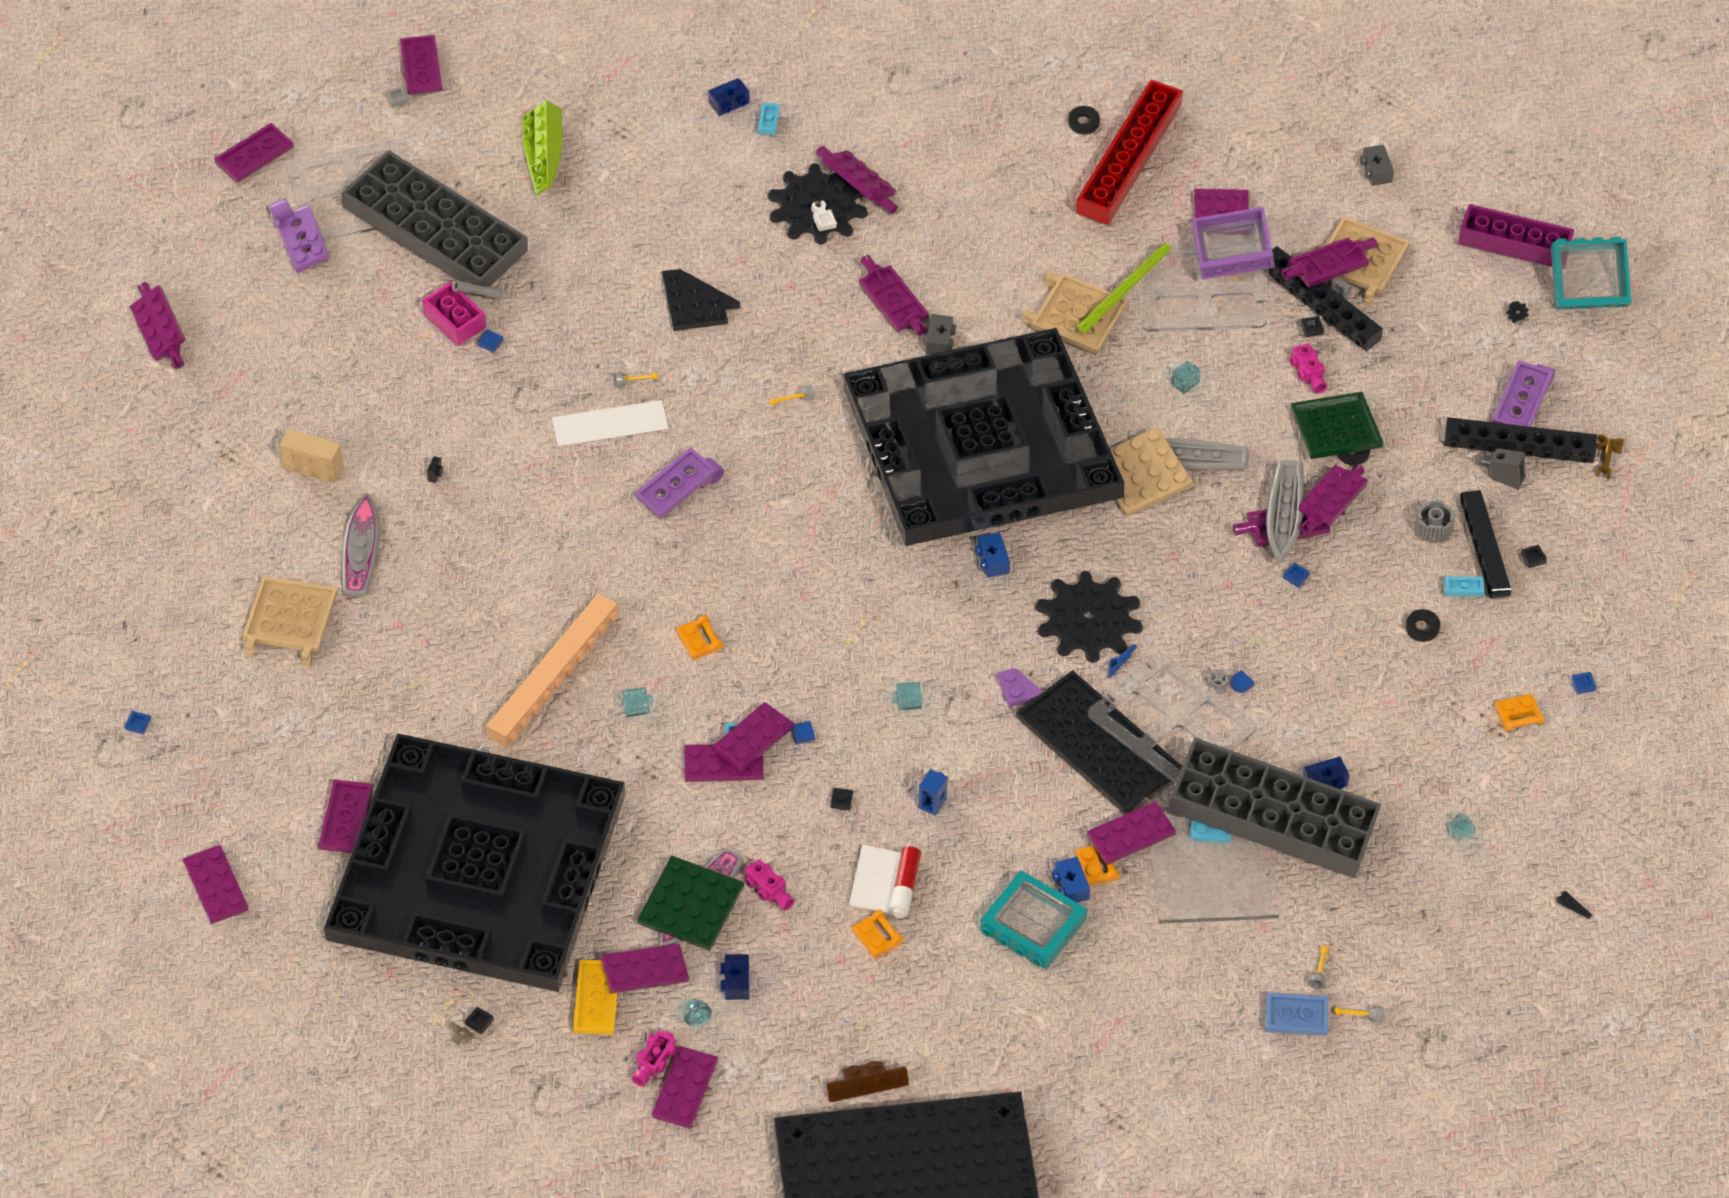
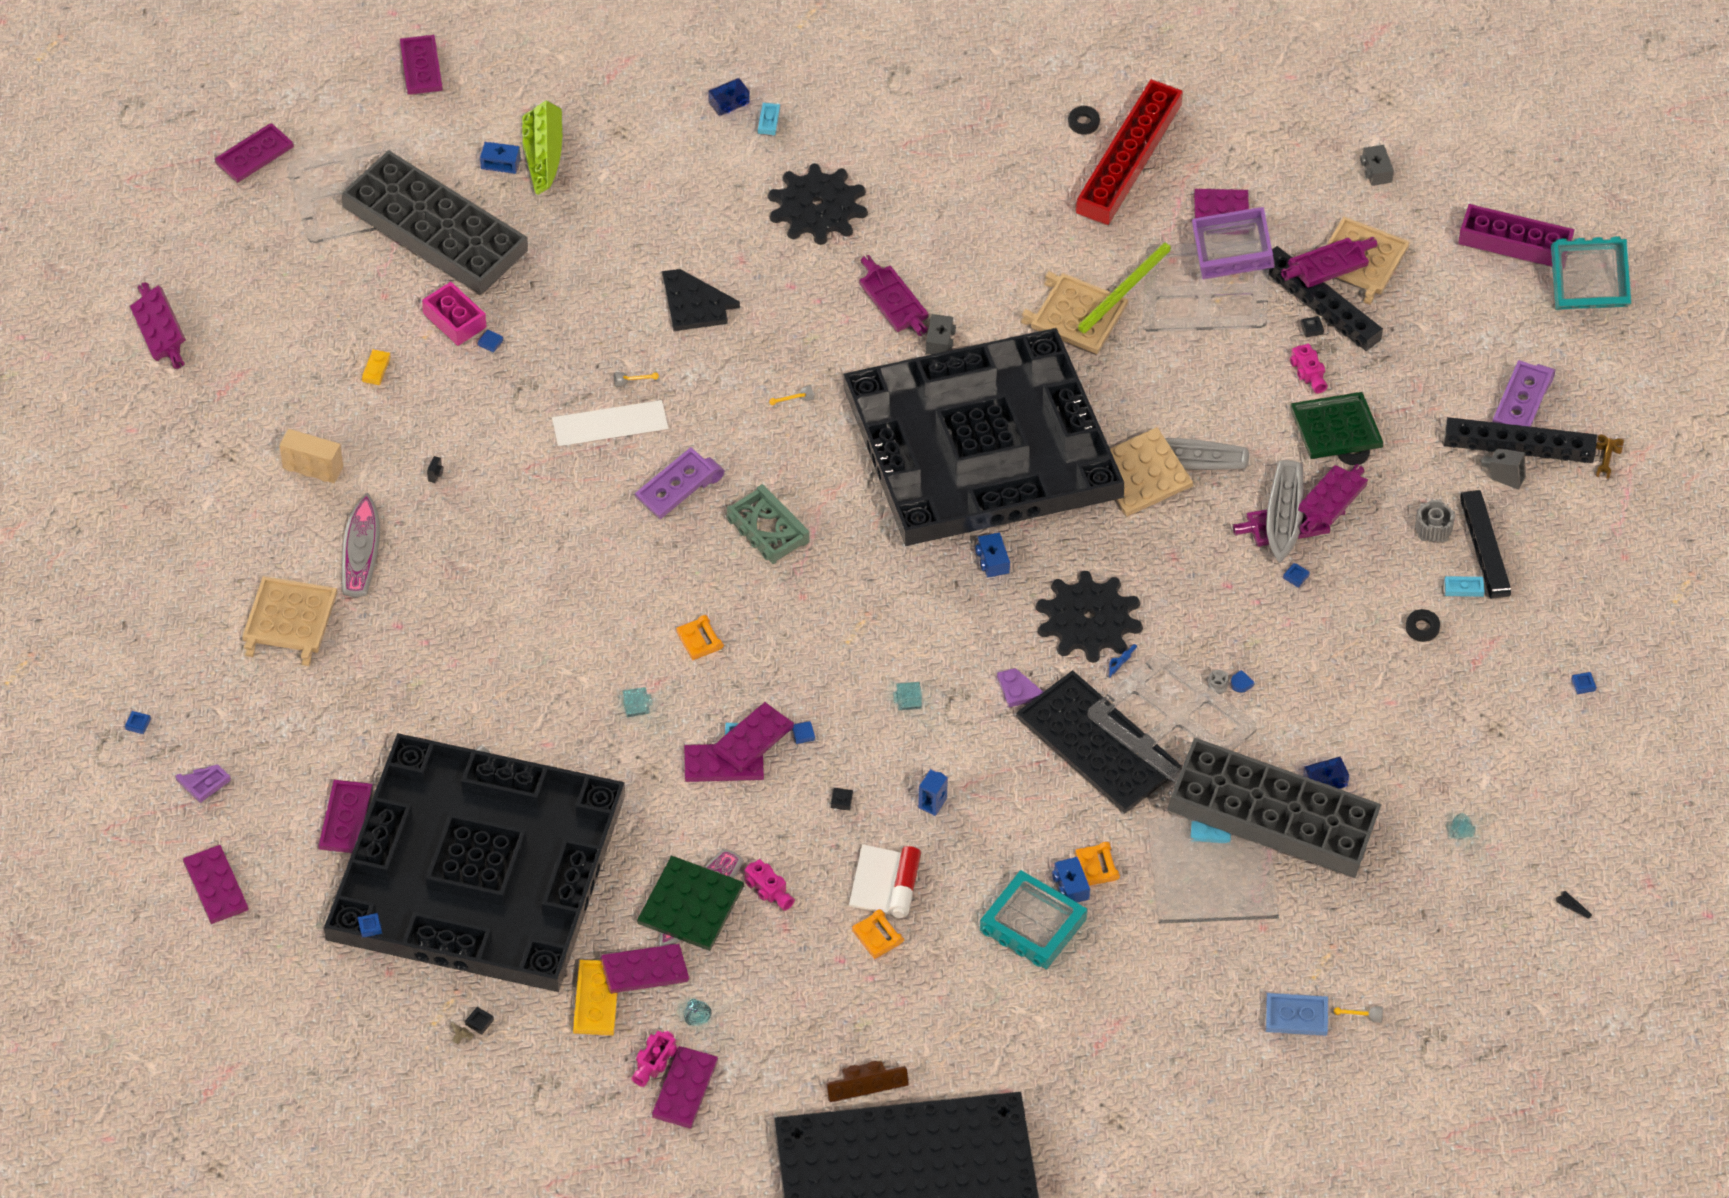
medium lavender hinge [269,198,330,273] -> none
light grey plate [386,86,409,108] -> none
light grey piece [452,280,503,299] -> none
light nougat brick [486,593,619,748] -> none
clear blue brick [721,954,749,1000] -> none
white plate [811,201,837,231] -> none
magenta plate [816,145,898,214] -> none
magenta plate [1087,801,1176,865] -> none
clear light blue brick [1171,360,1201,394] -> none
light grey hinge [1309,946,1328,990] -> none
light grey plate [1331,277,1352,300] -> none
light orange plate [1495,694,1544,731] -> none
black animal [1506,301,1529,323] -> none
black plate [1521,544,1547,568] -> none
none -> medium lavender wing [175,764,231,803]
none -> blue tile [358,913,382,938]
none -> yellow plate [362,349,391,385]
none -> blue brick [480,142,521,174]
none -> sand green fence [726,484,809,564]

